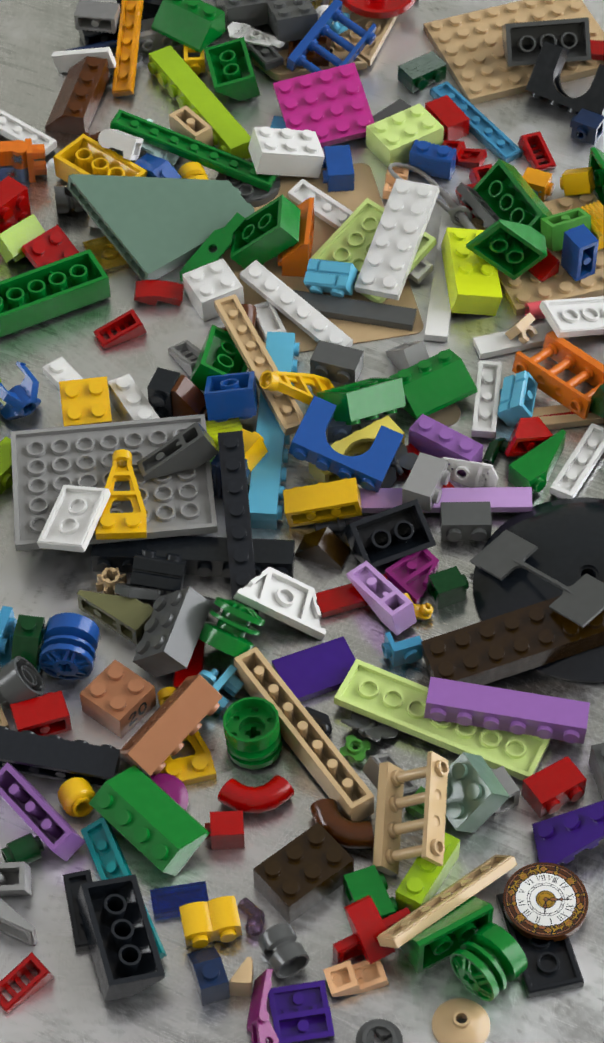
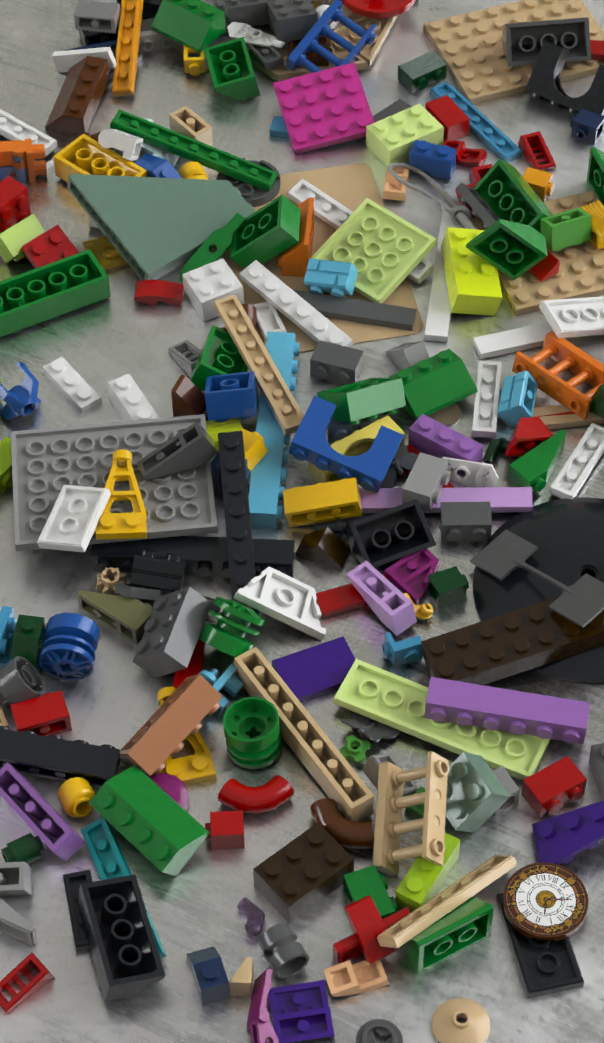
dark grey wheel [54,185,86,214] -> none
yellow brick [59,376,112,427] -> none
nougat brick [80,660,157,739] -> none
red slope [93,309,147,349] -> none
black brick [147,367,180,418] -> none
lime brick [148,45,251,160] -> none
clear blue tile [150,881,209,919] -> none
yellow brick [179,896,242,948] -> none
white brick [248,126,325,178] -> none
yellow plate [259,370,334,405] -> none
black arm [305,706,333,736] -> none
blue brick [322,145,354,192] -> none
medium azure arm [330,12,350,35] -> none
white plate [354,178,440,300] -> none
green wheel [450,922,528,1002] -> none
tan tile [505,313,537,344] -> none
coral hose [524,300,545,320] -> none
yellow brick [560,167,595,196] -> none
blue brick [561,224,599,281] -> none

